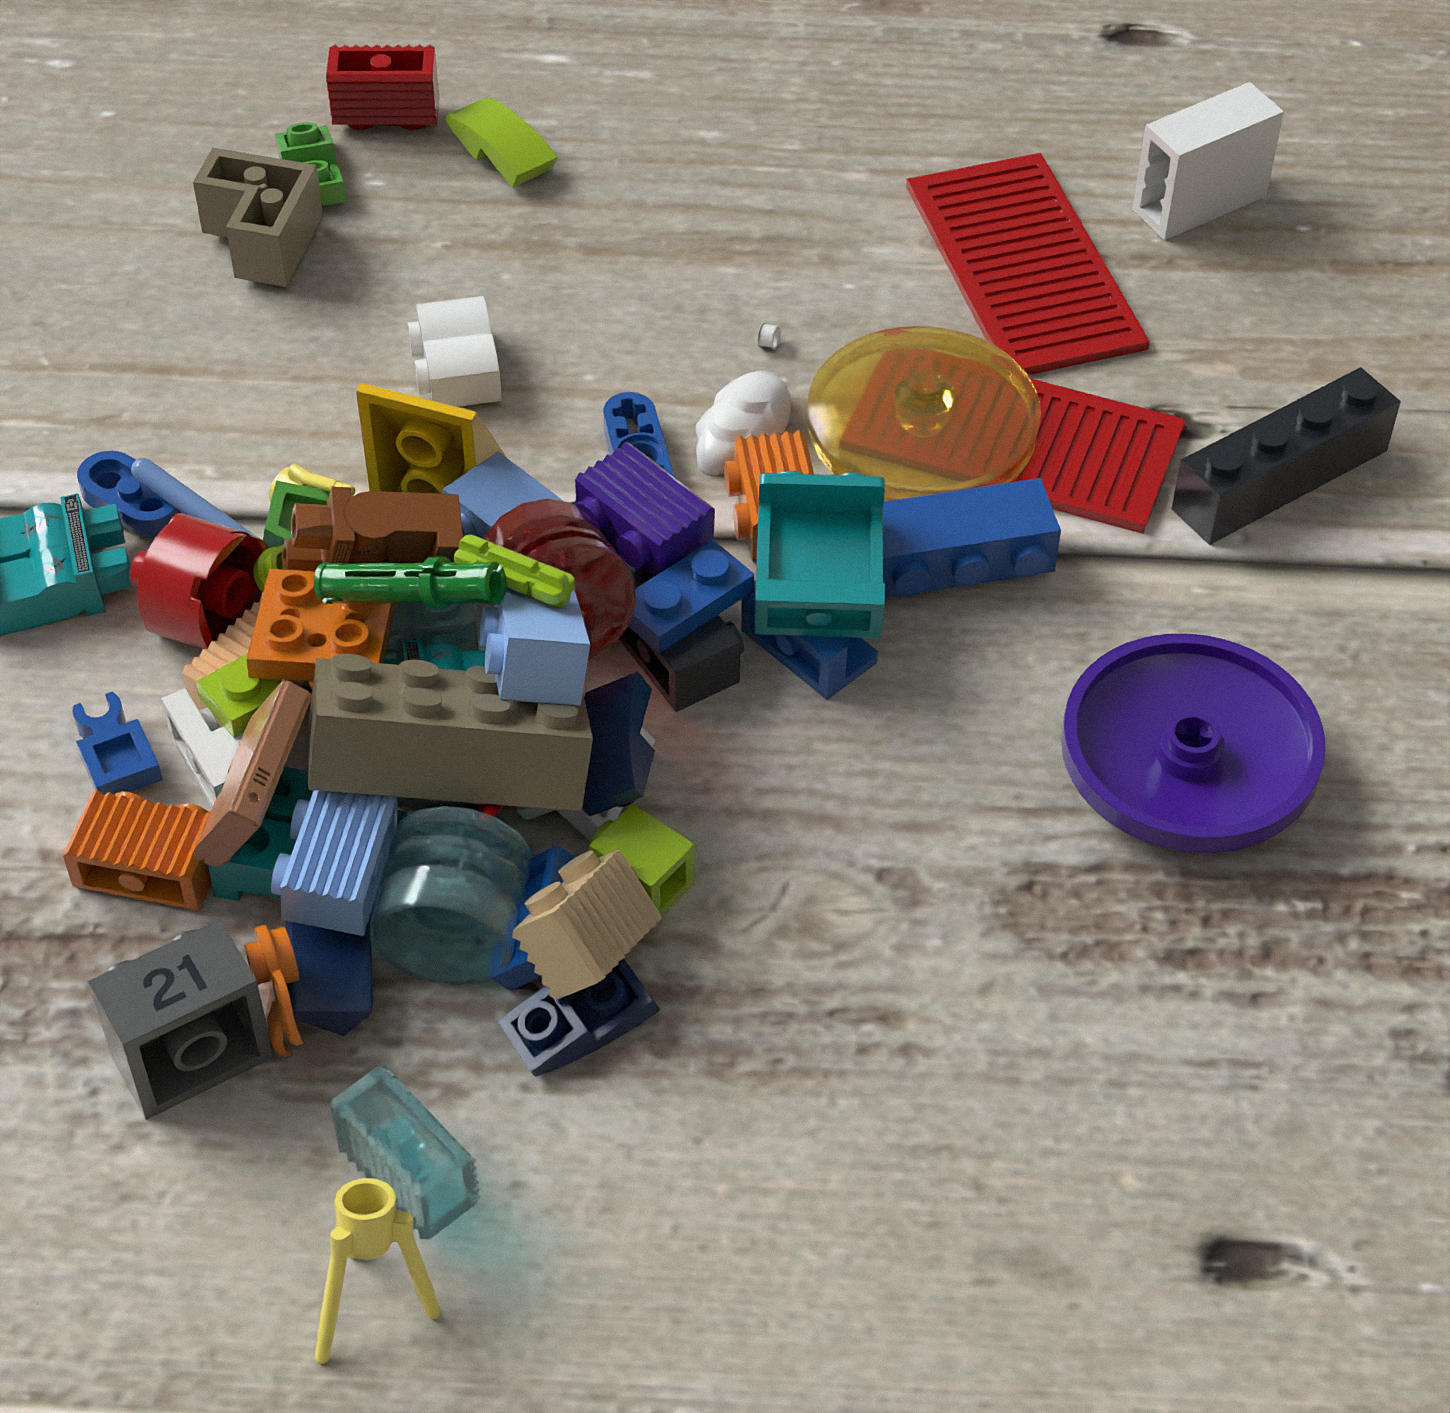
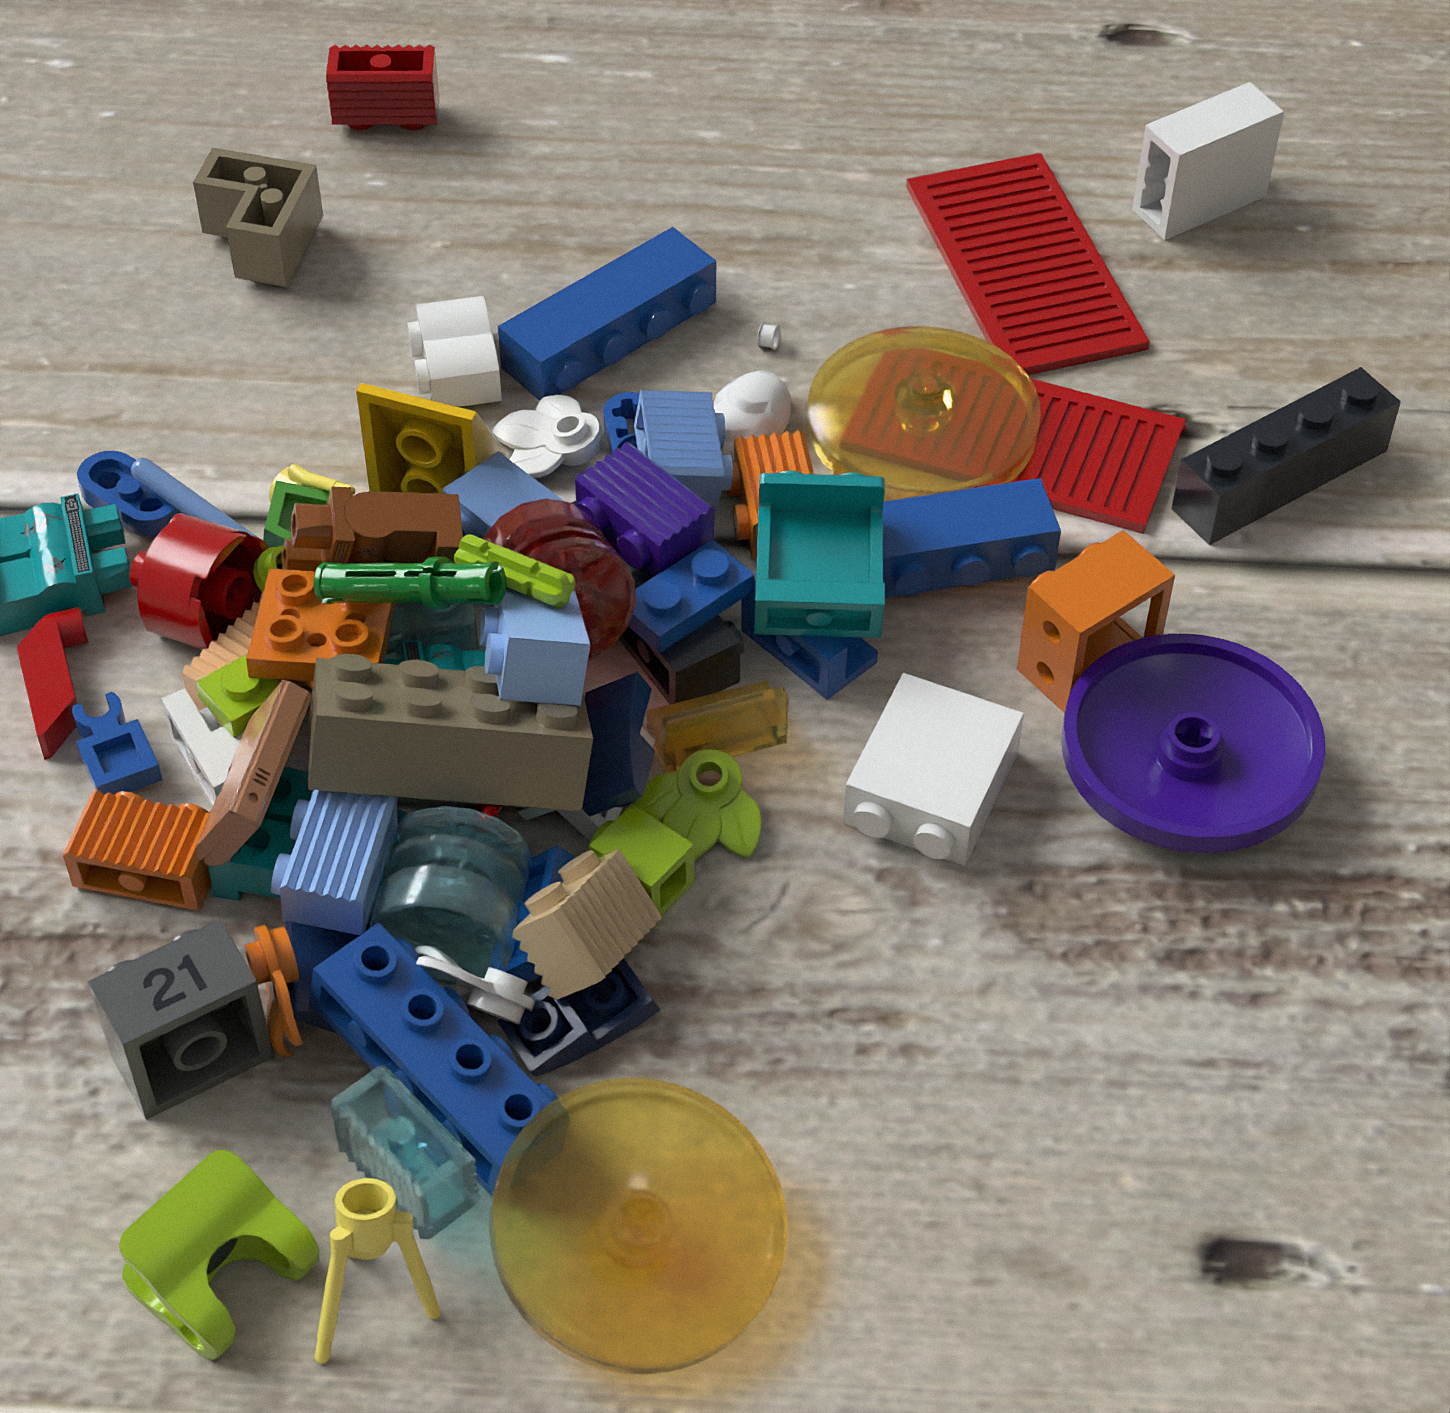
bright green slope [275,122,347,206] -> none
lime slope [445,96,558,188] -> none
none -> red piece [16,607,89,760]
none -> lime piece [119,1150,320,1360]
none -> blue brick [309,922,568,1201]
none -> white plate [415,946,535,1025]
none -> clear yellow dish [489,1078,787,1375]
none -> white plate [492,395,602,478]
none -> blue brick [498,227,716,401]
none -> light blue brick [634,390,733,512]
none -> lime plate [635,749,762,860]
none -> clear yellow panel [646,680,789,773]
none -> white brick [843,673,1024,866]
none -> orange piece [1017,530,1175,713]

